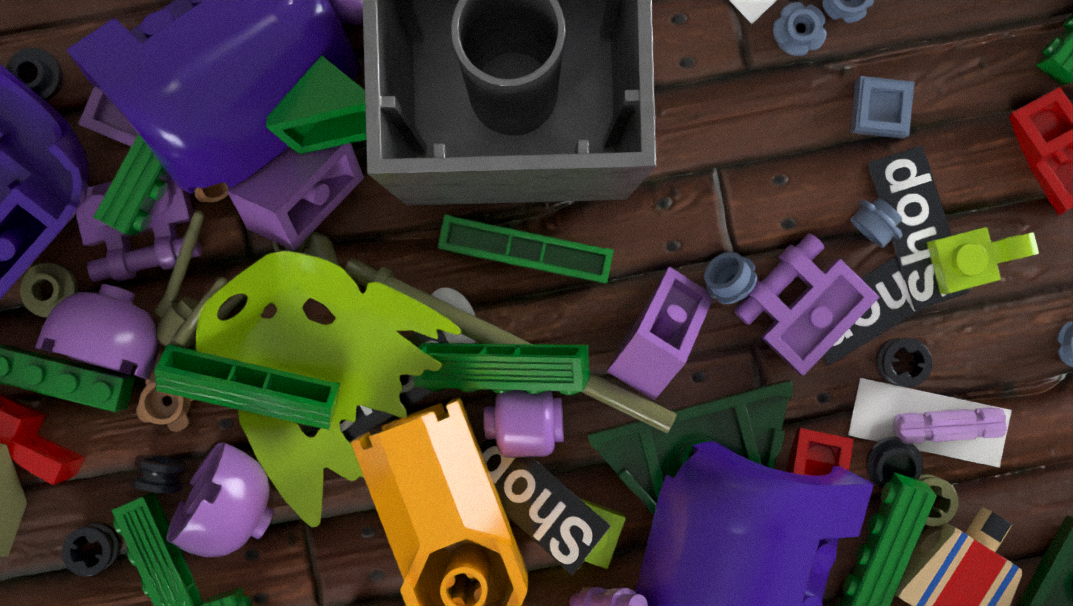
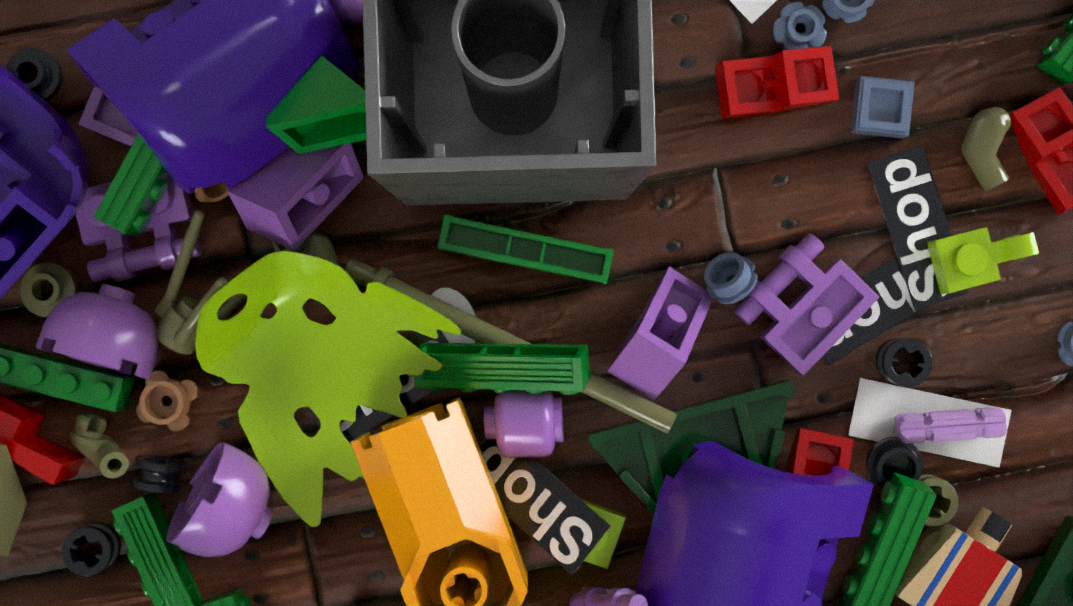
green piece [155,344,340,430] -> none
sand blue plate [850,198,902,248] -> none
none -> olive arm [70,413,129,479]
none -> red slope [714,46,839,119]
none -> olive arm [961,107,1011,191]

